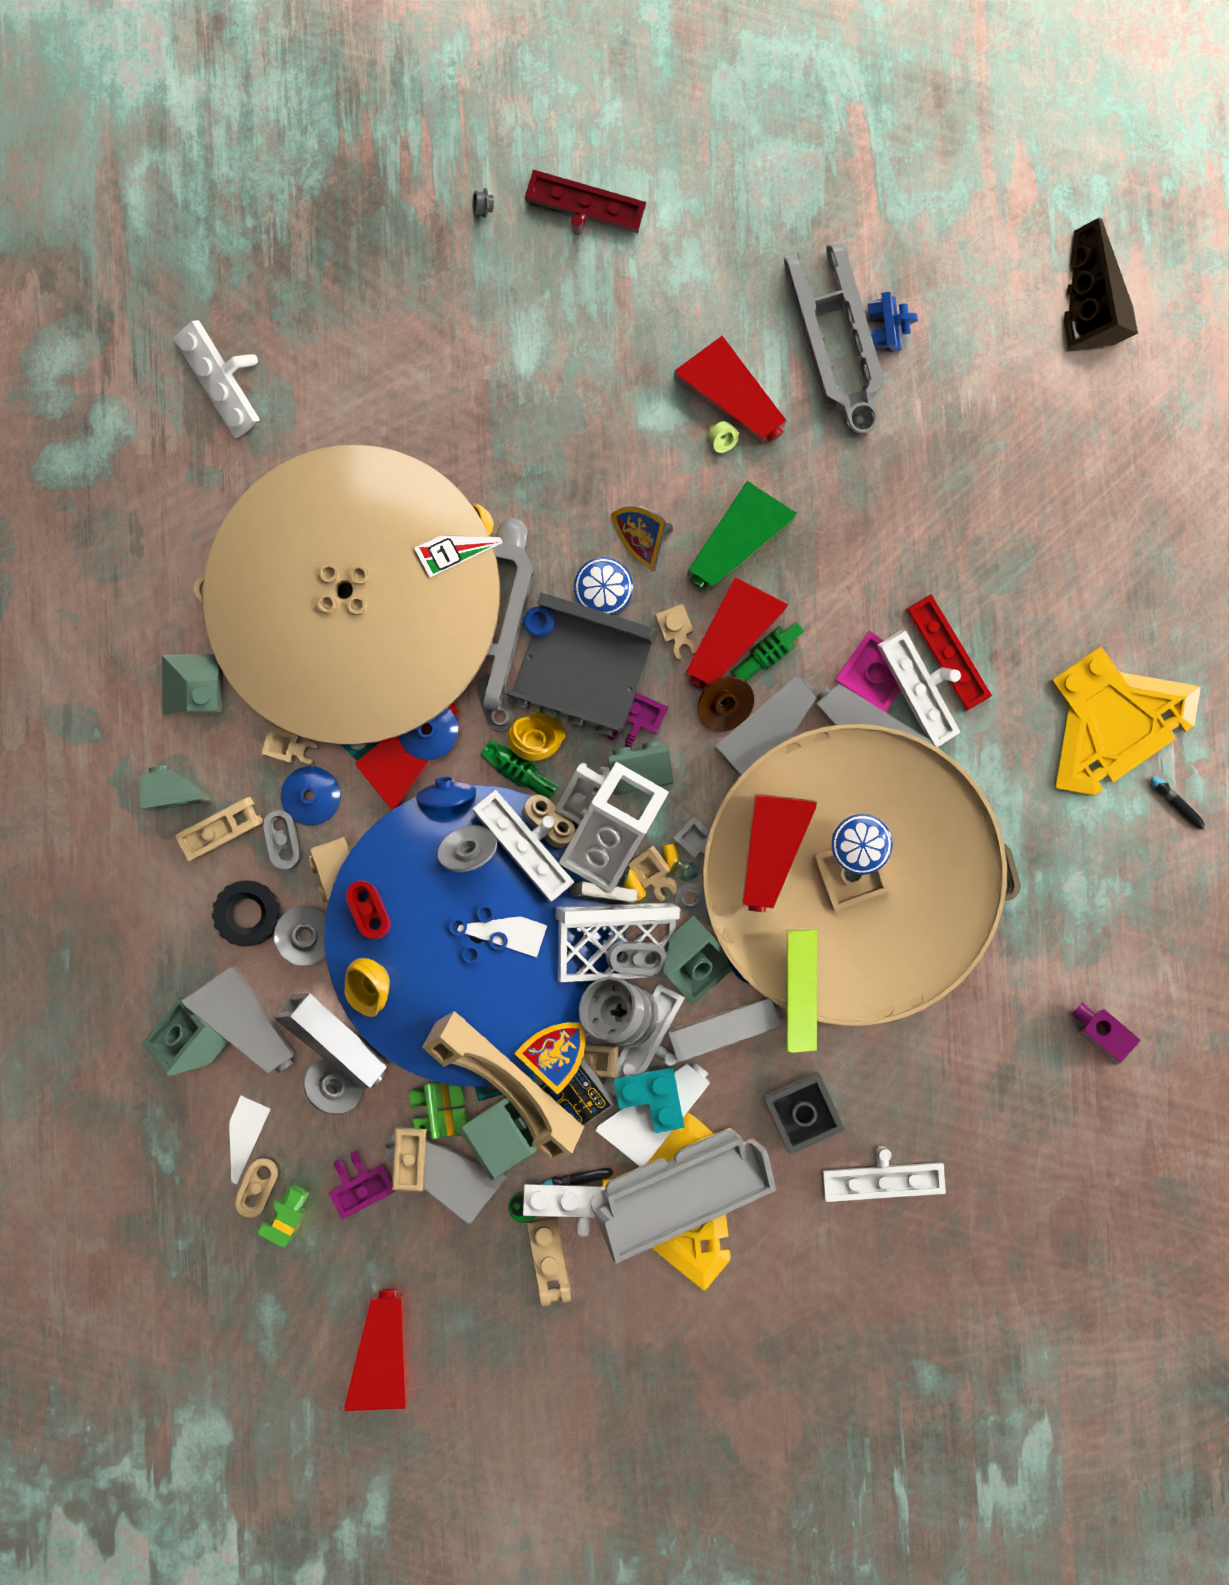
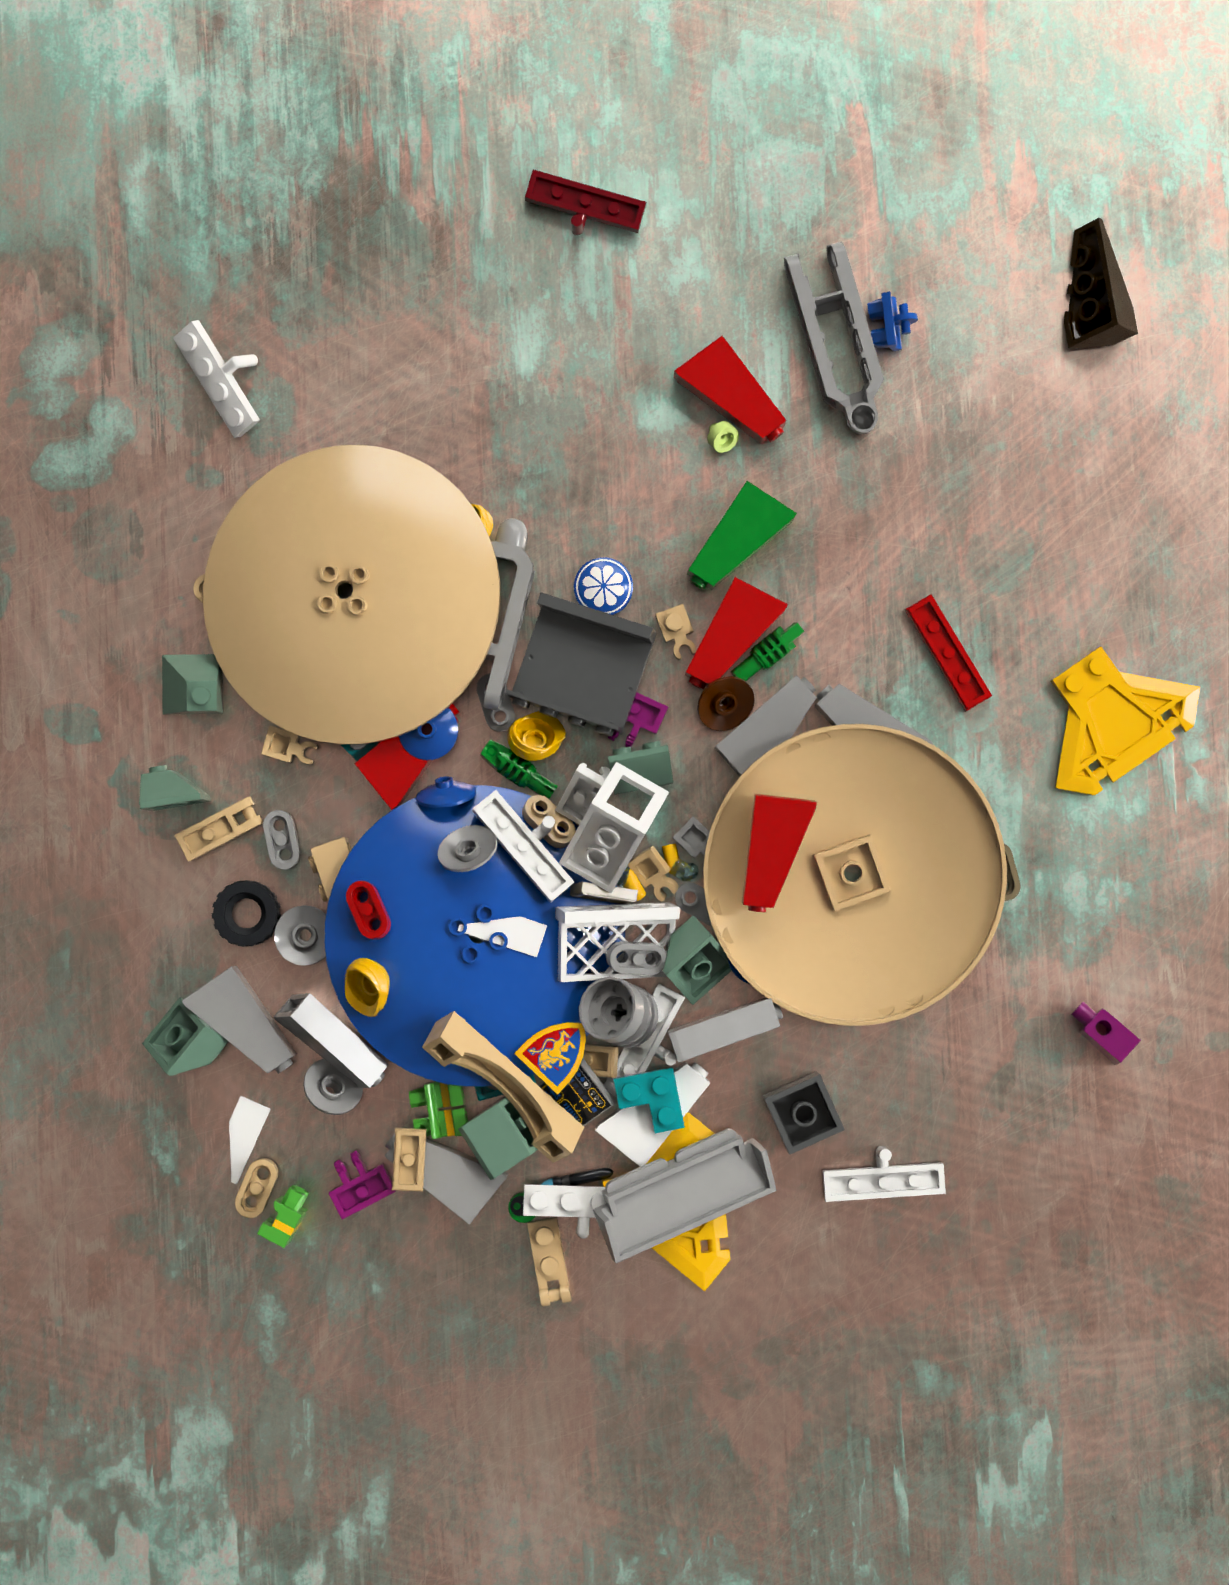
blue dish [281,766,341,826] -> none
red slope [344,1288,408,1411] -> none
sticker [414,536,503,577] -> none
dark grey plate [472,188,494,218] -> none
blue tile [524,606,555,638] -> none
shield [611,506,673,572] -> none
slope [786,929,817,1053] -> none
dish [832,814,893,875] -> none
dark pink plate [834,631,901,712] -> none
white plate [877,630,961,748] -> none
black piece [1151,776,1205,830] -> none

